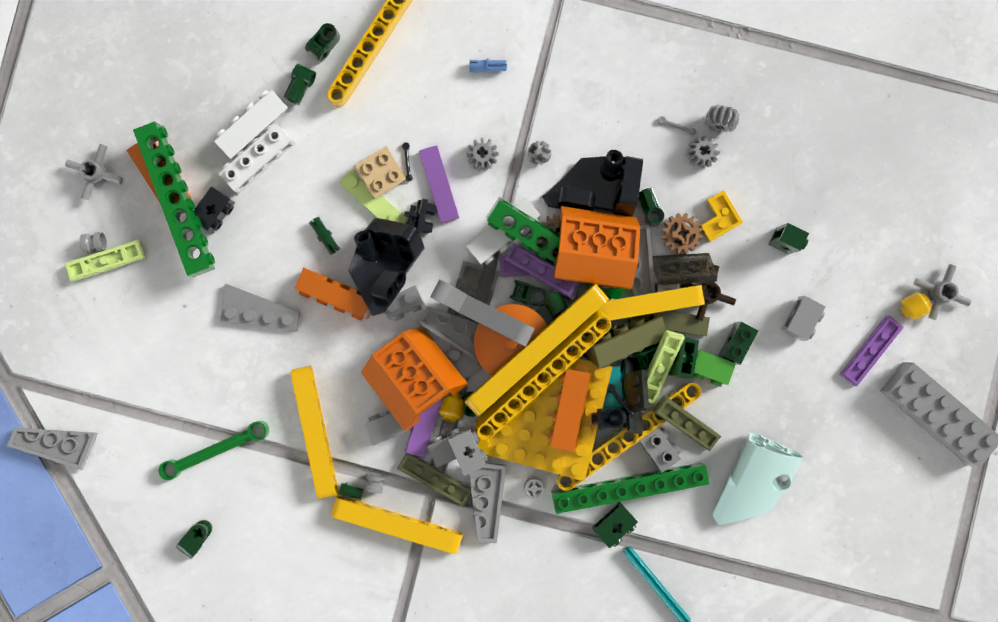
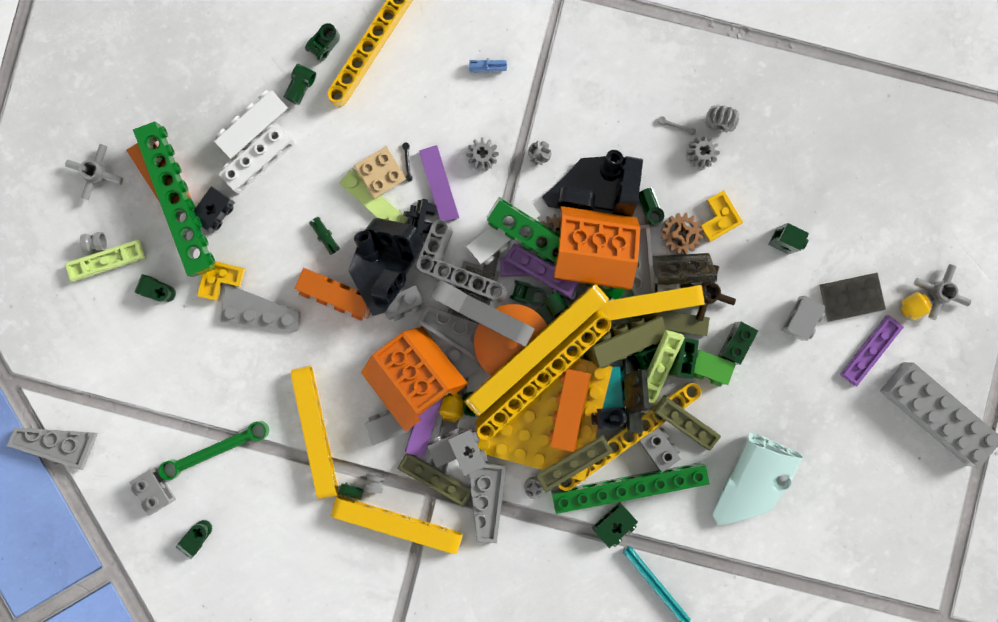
black hinge [607,384,635,418] -> none
none -> light grey brick [129,467,176,515]
none -> dark green piece [134,274,176,302]
none -> yellow plate [197,261,245,301]
none -> light grey beam [416,220,507,302]
none -> olive tile [535,435,613,493]
none -> clear smoke plate [819,272,886,322]

